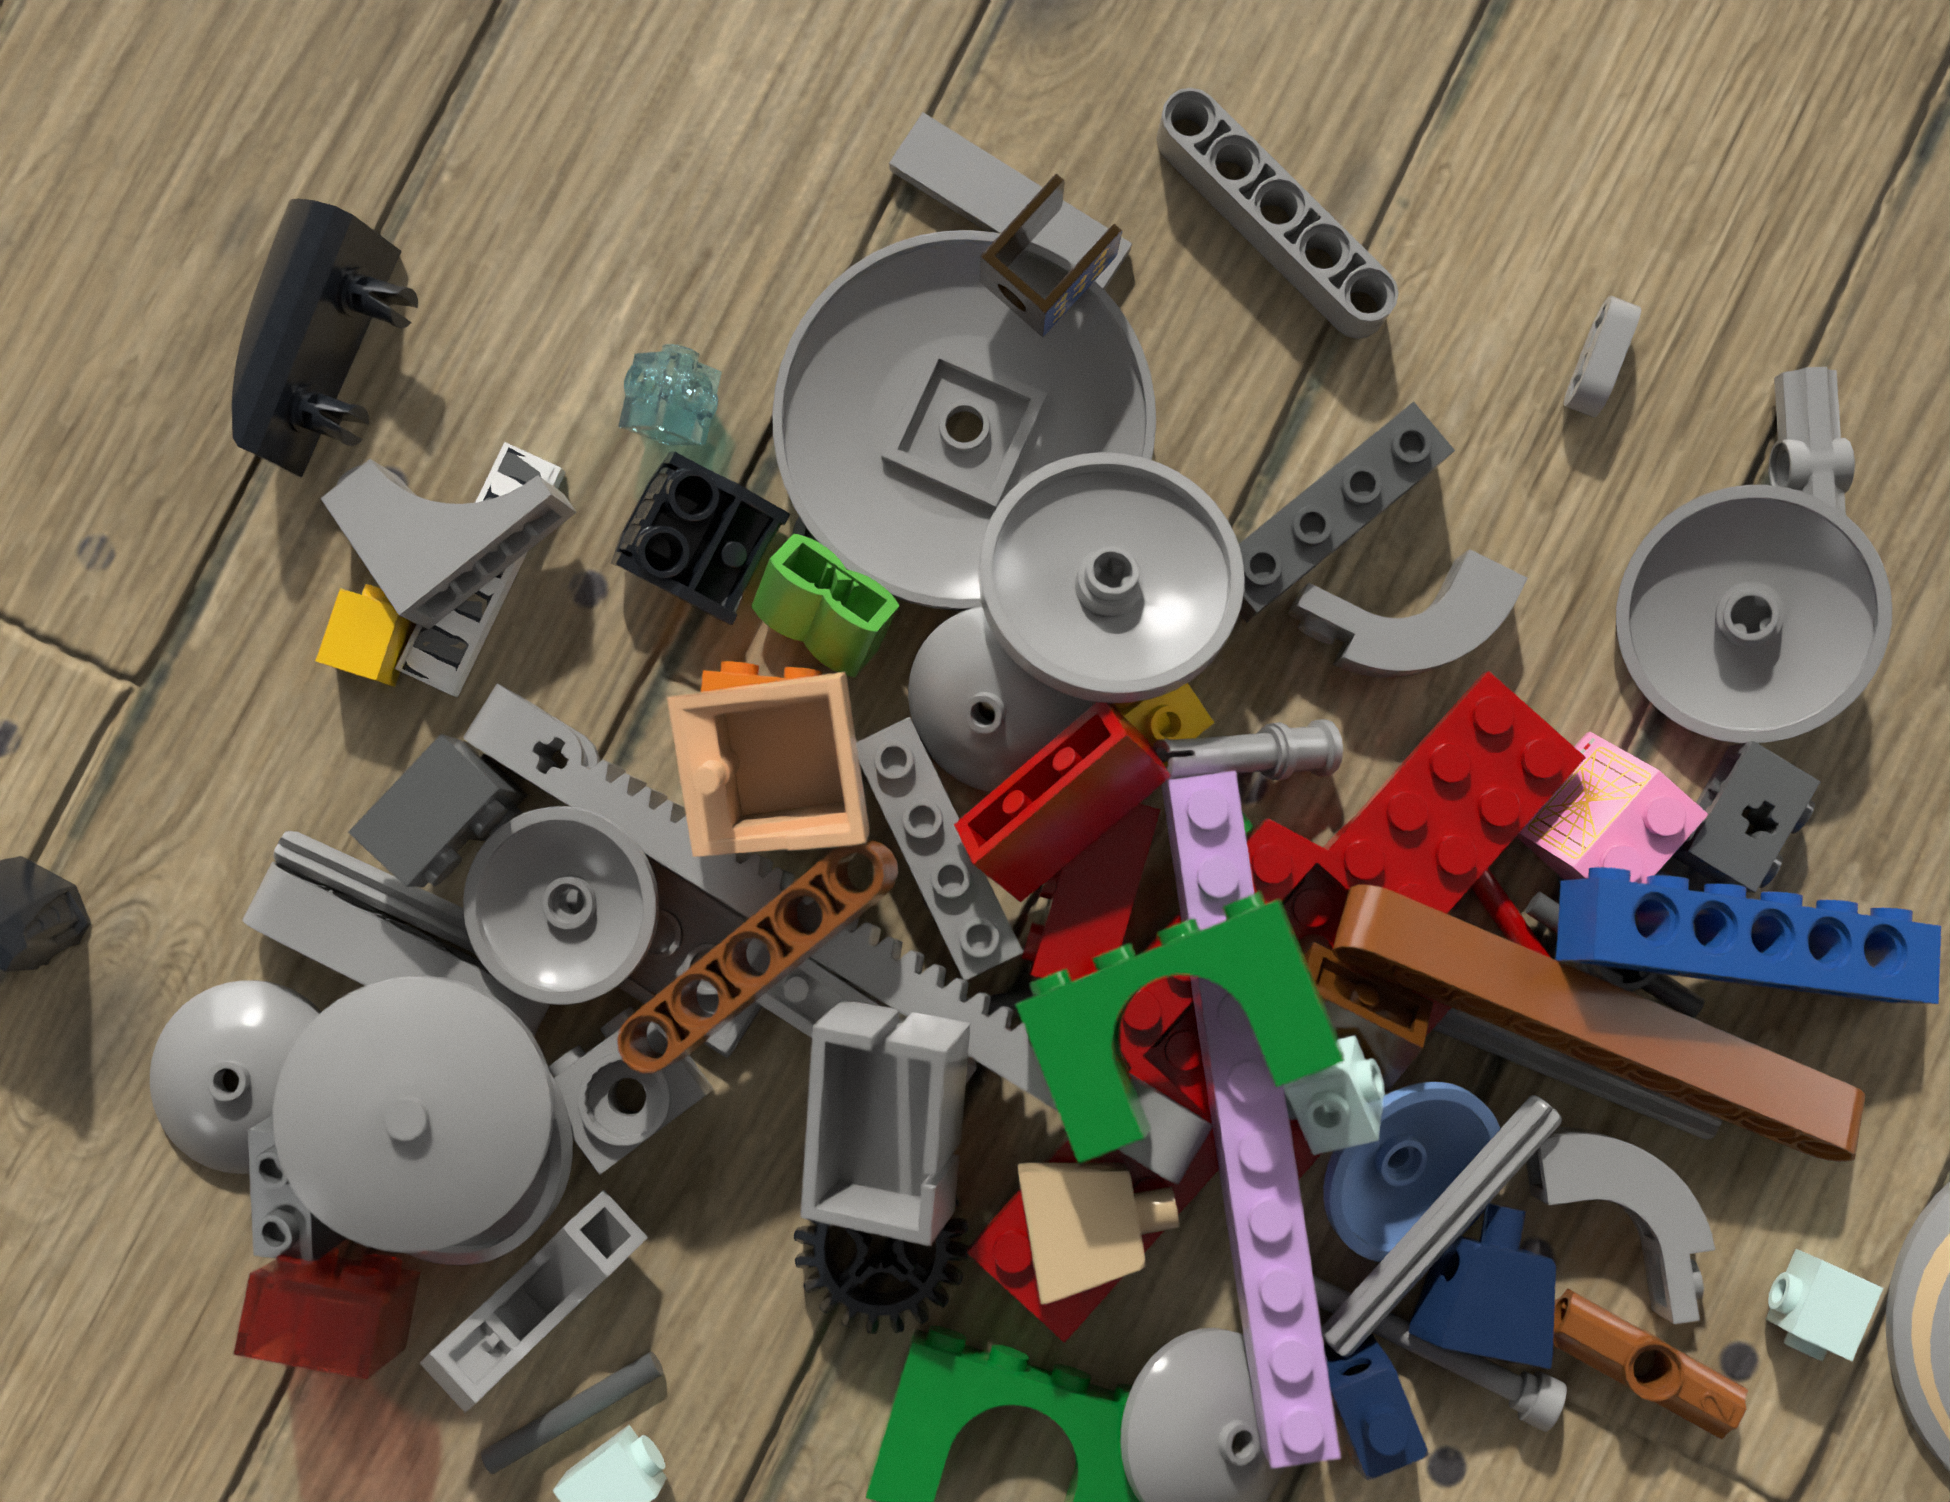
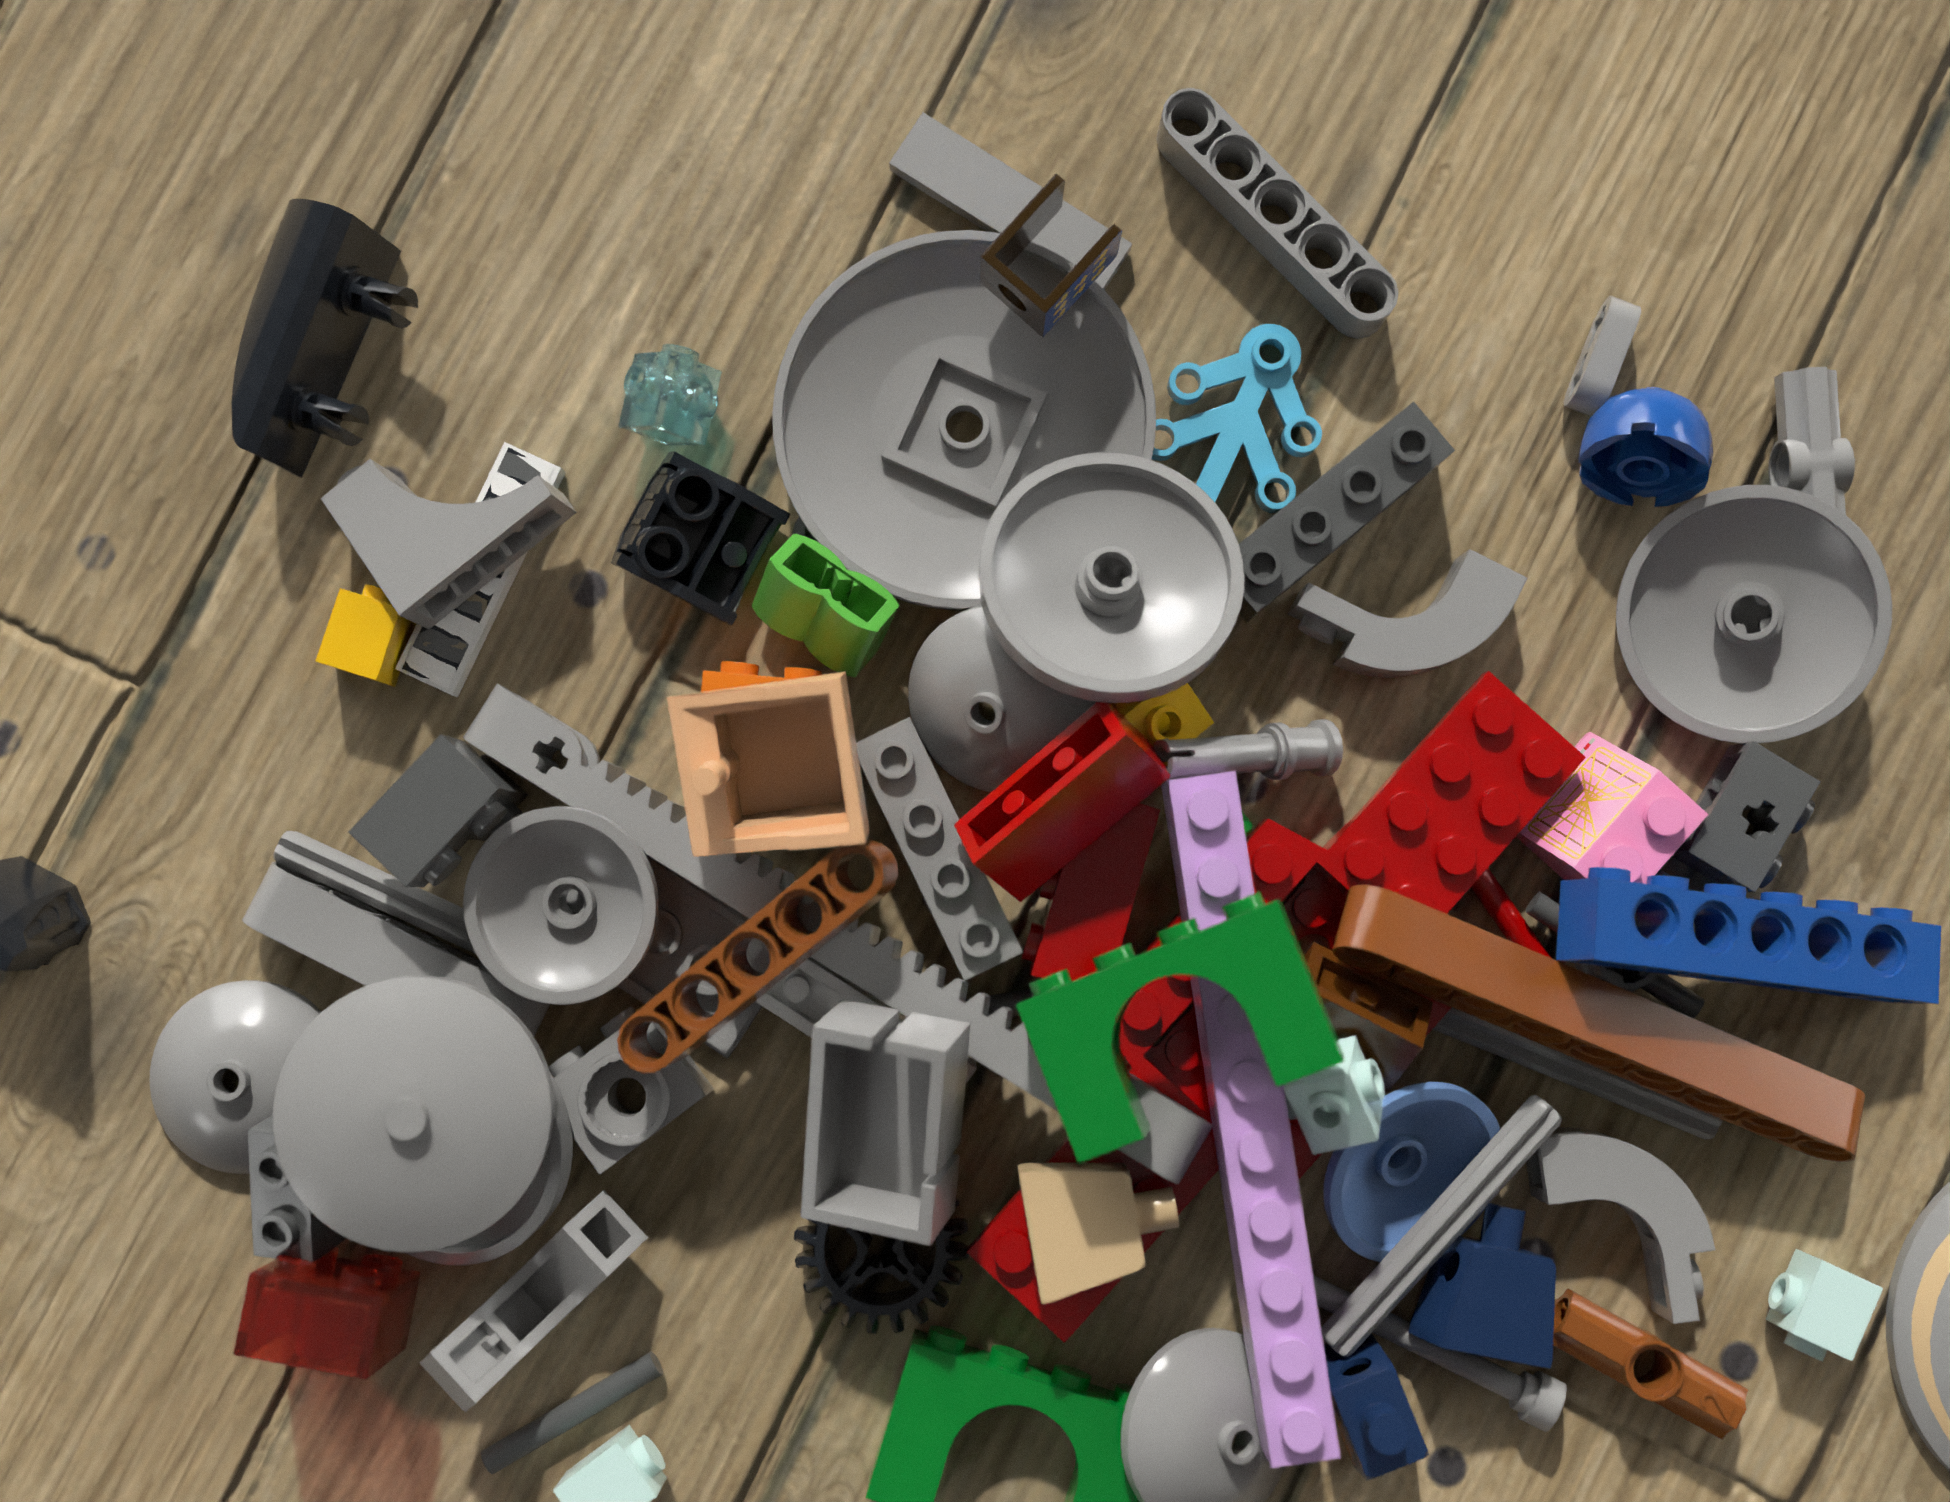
none -> medium azure plant [1152,324,1322,513]
none -> blue cylinder [1578,387,1713,507]

